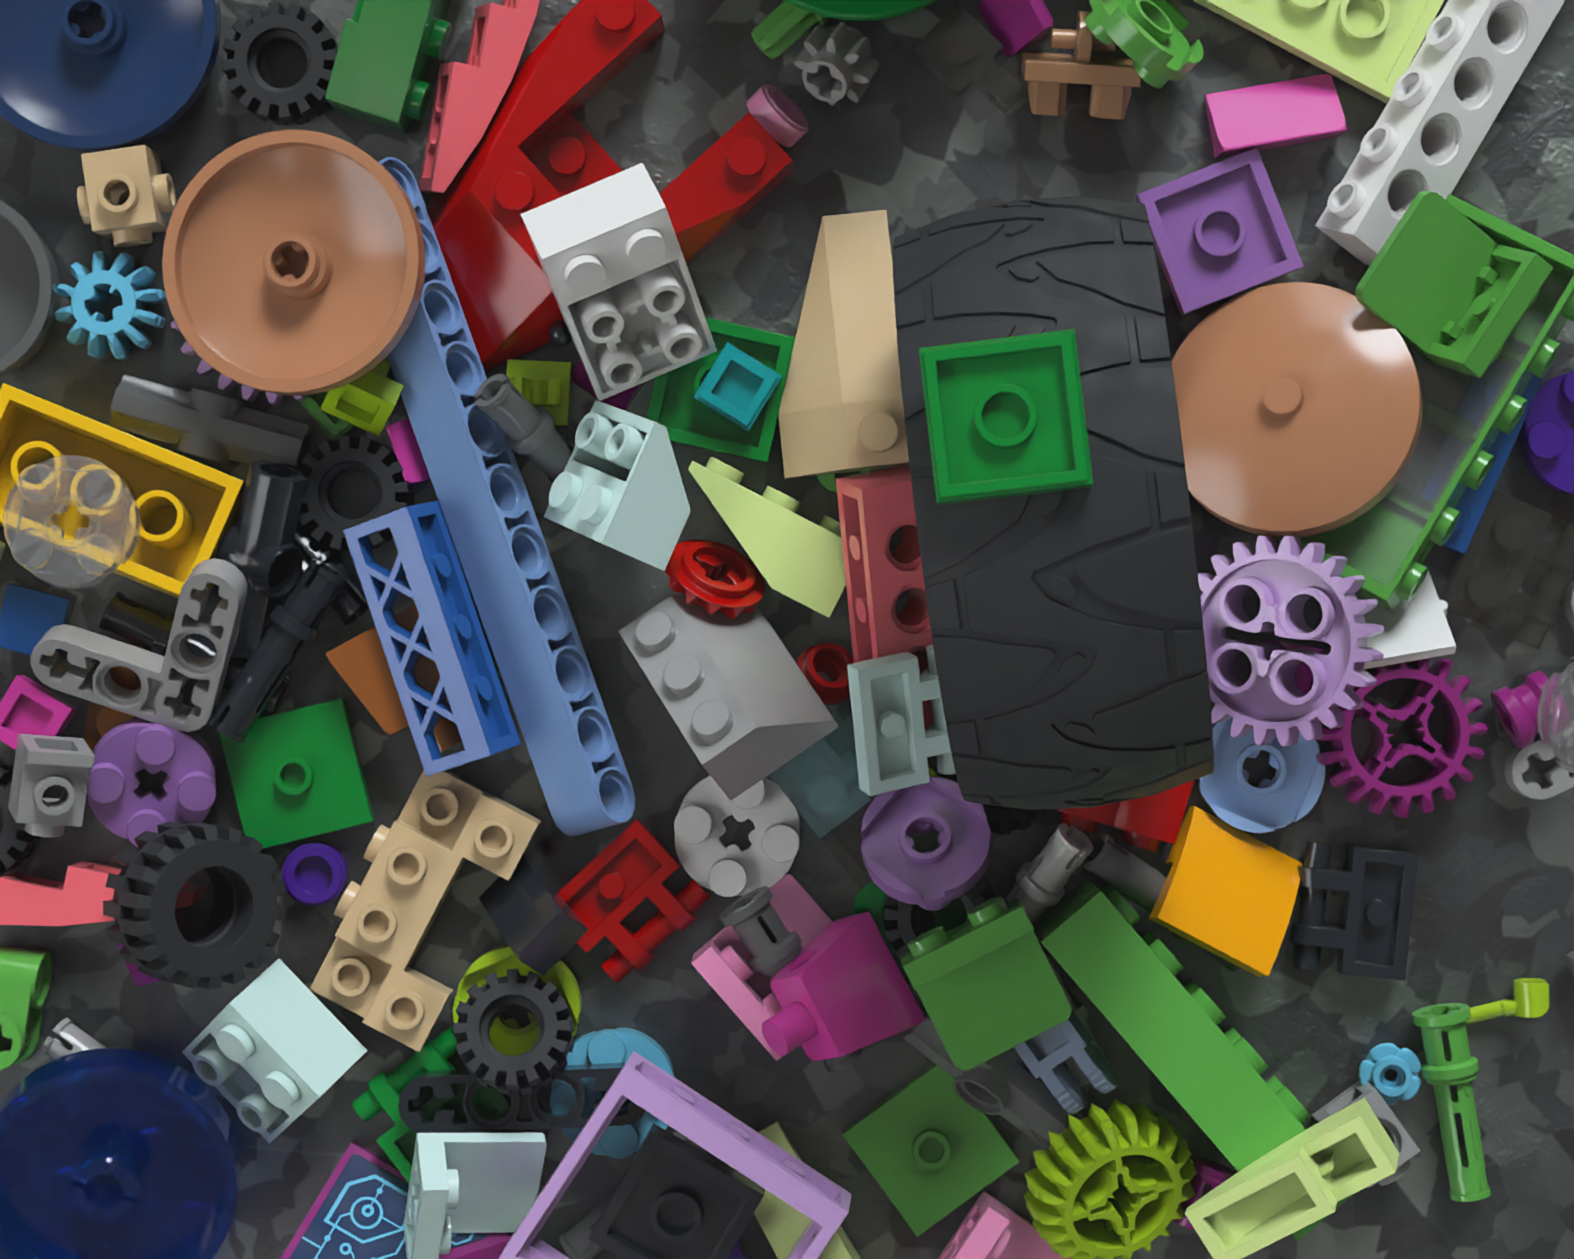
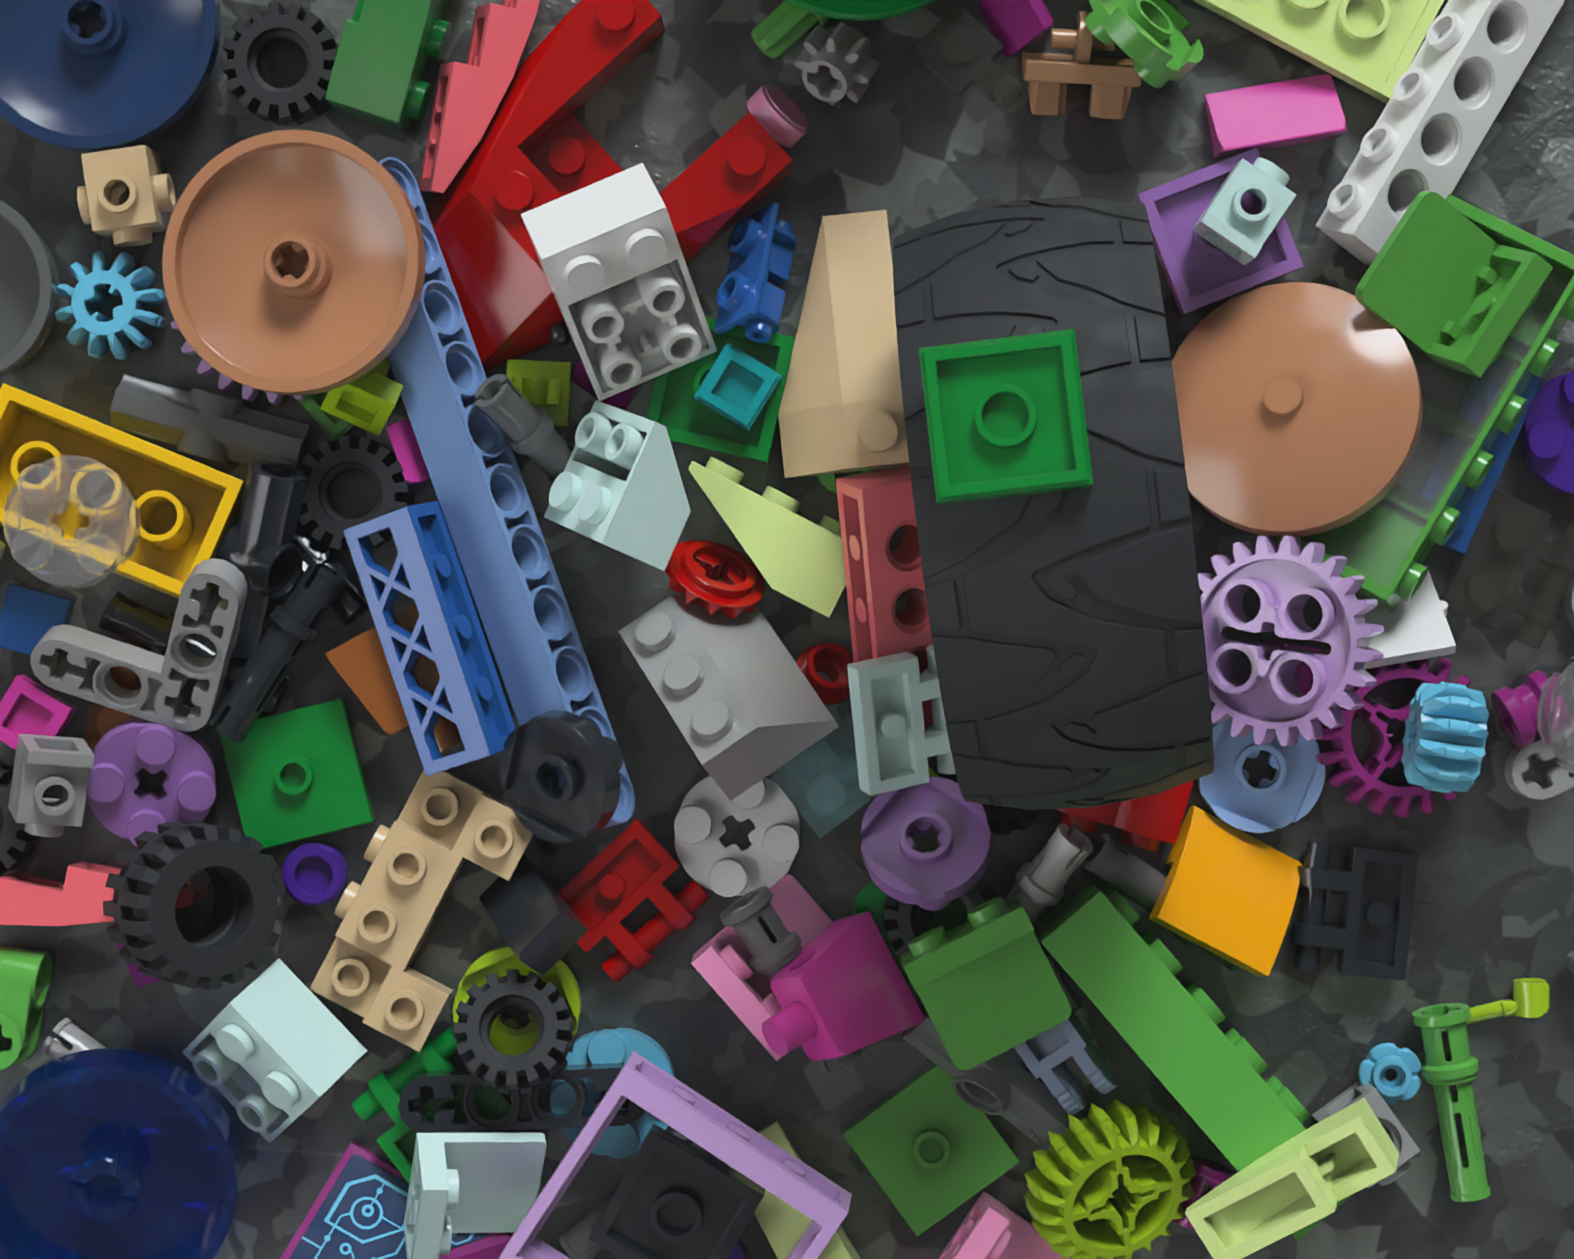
none -> black plate [499,710,623,843]
none -> blue hinge [714,202,797,343]
none -> light aqua brick [1192,157,1296,266]
none -> medium azure gear [1401,682,1489,793]

